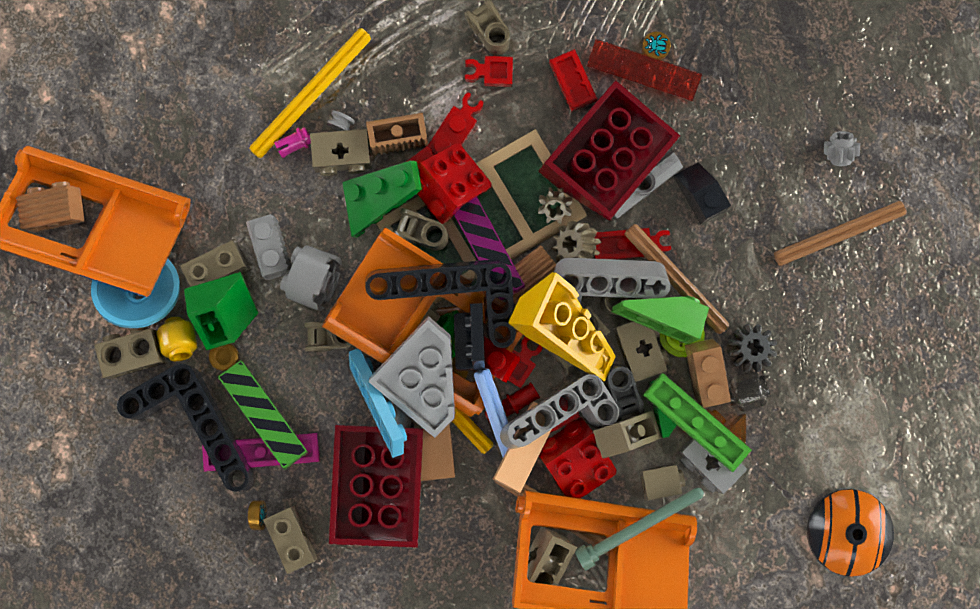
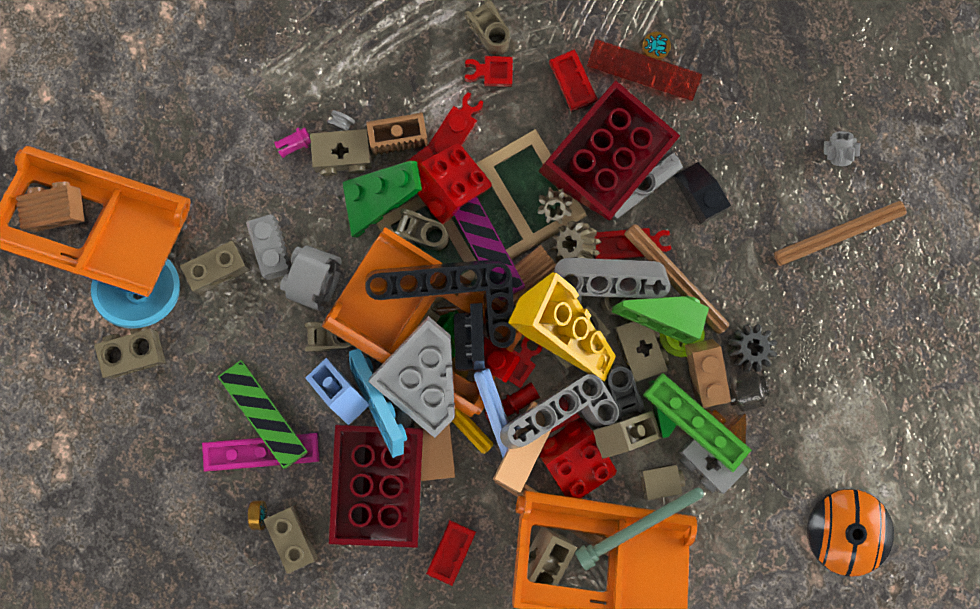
black beam [117,363,255,492] -> none
yellow head [156,317,198,362] -> none
green slope [184,272,258,350] -> none
pearl gold tile [209,344,239,371] -> none
yellow axle [249,28,371,158] -> none
none -> light blue brick [305,358,370,425]
none -> red plate [426,520,476,586]

